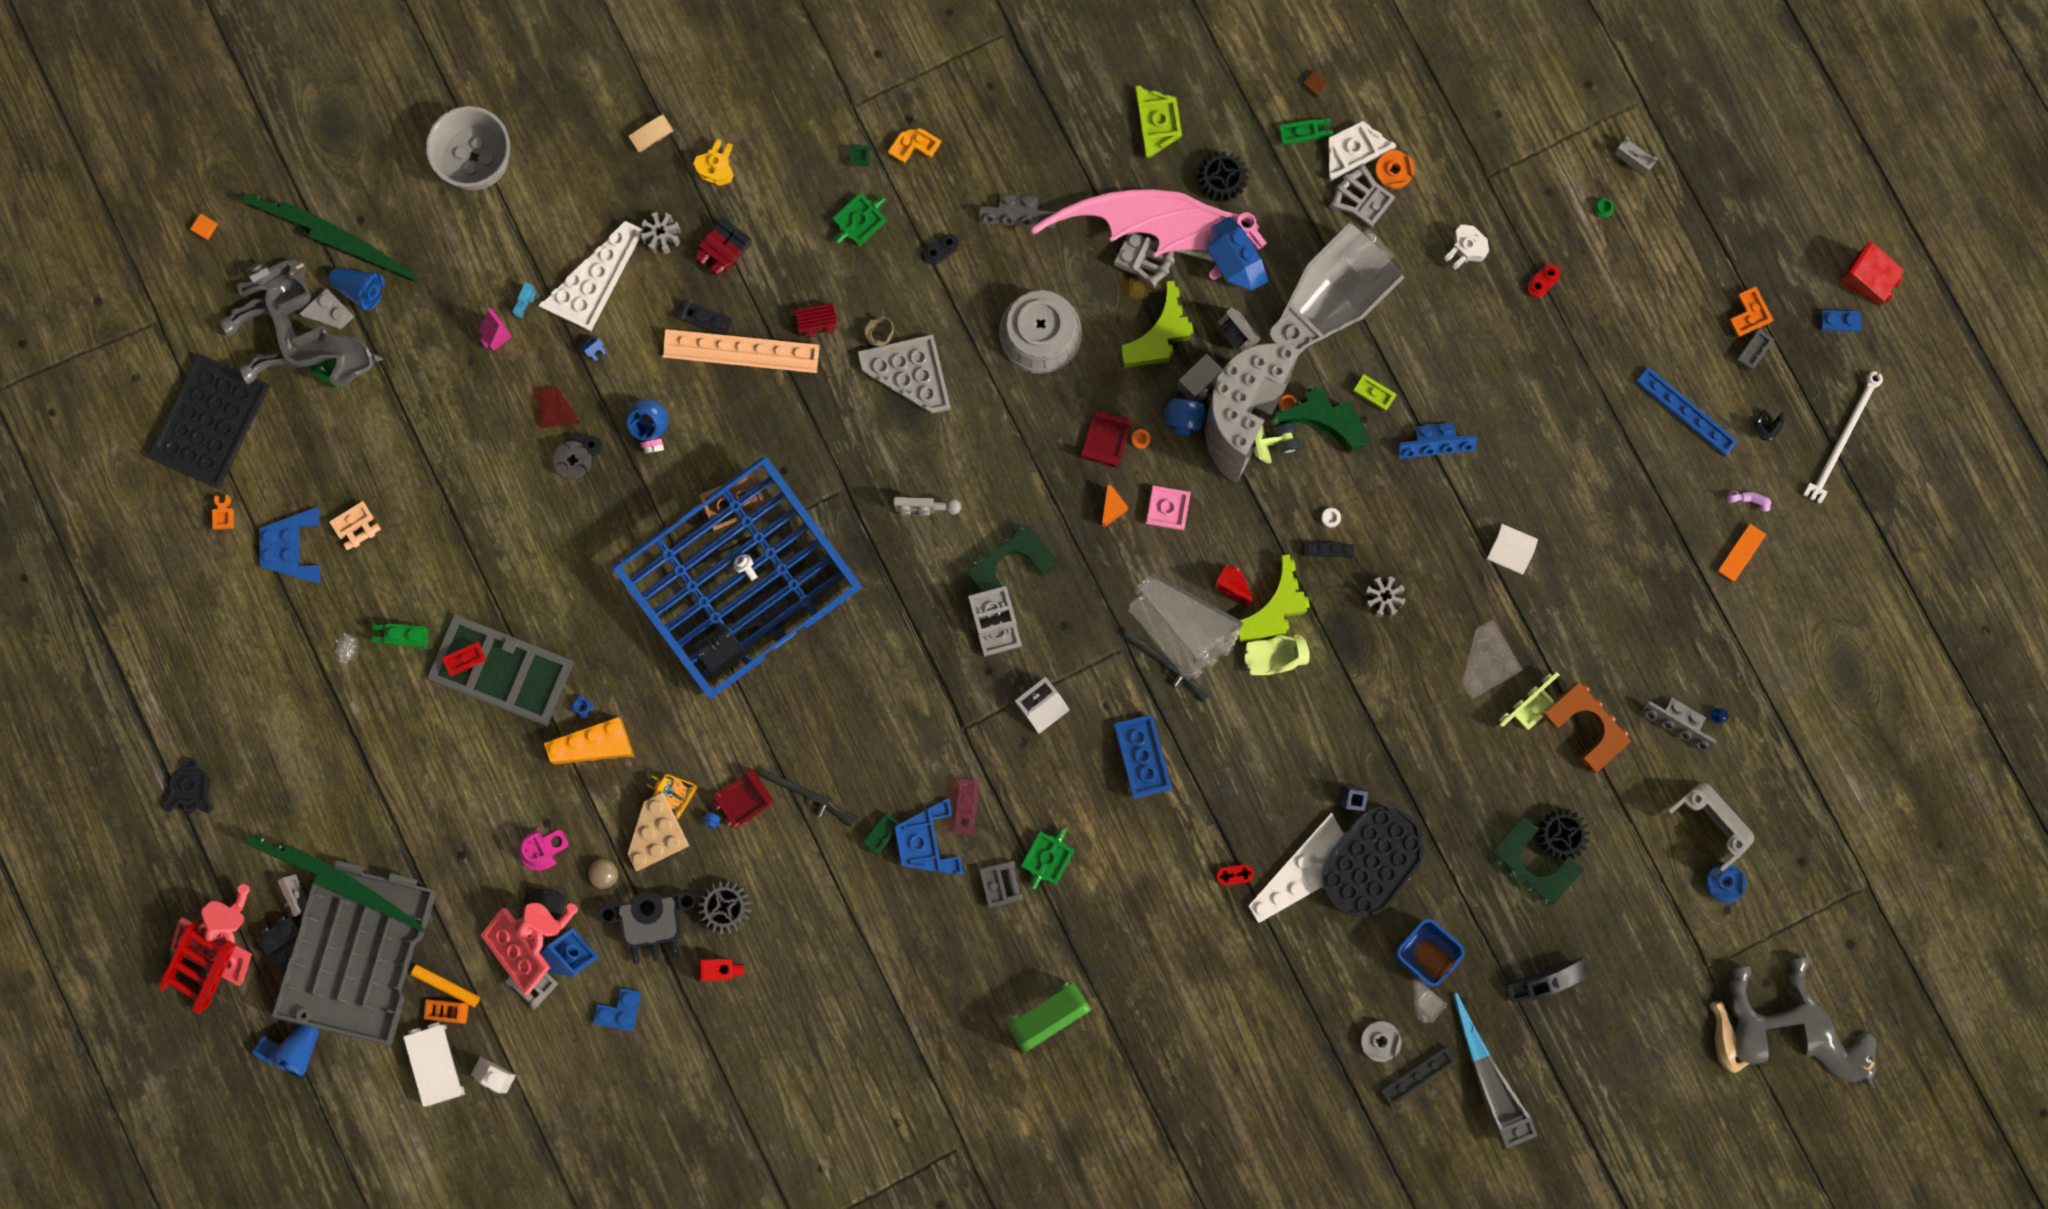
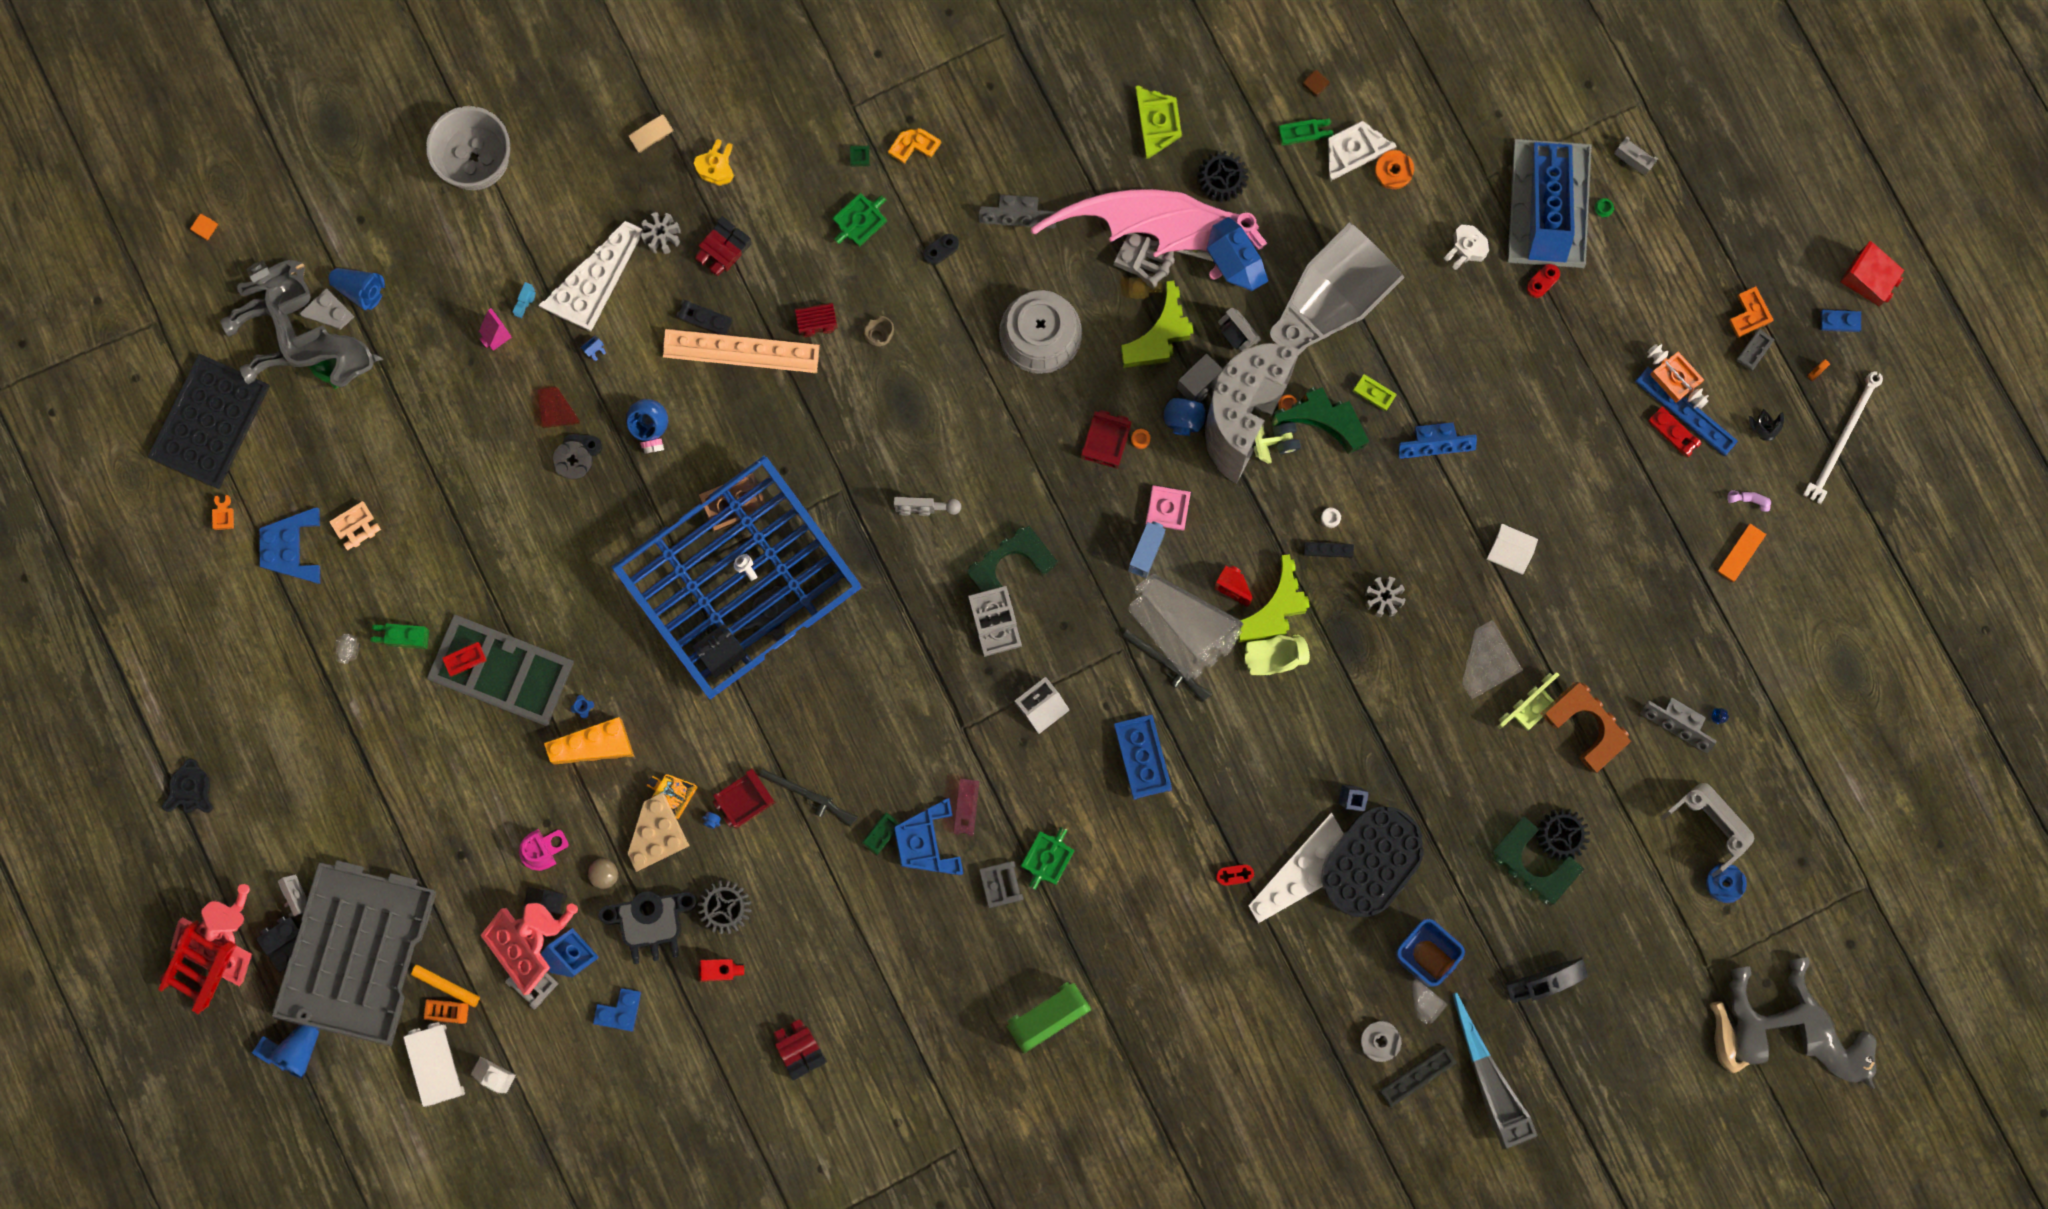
dark green slope [242,194,419,283] -> none
dark green slope [245,835,426,933] -> none
light grey plate [858,335,951,414] -> none
orange slope [1102,485,1128,527] -> none
light grey plate [1329,164,1395,228] -> none
clear hinge [1341,228,1395,282] -> none
none -> dark red hips [774,1019,828,1081]
none -> medium blue brick [1129,521,1166,578]
none -> piece [1508,139,1591,268]
none -> orange plate [1647,344,1709,409]
none -> red plate [1648,406,1702,458]
none -> orange tile [1808,359,1830,381]

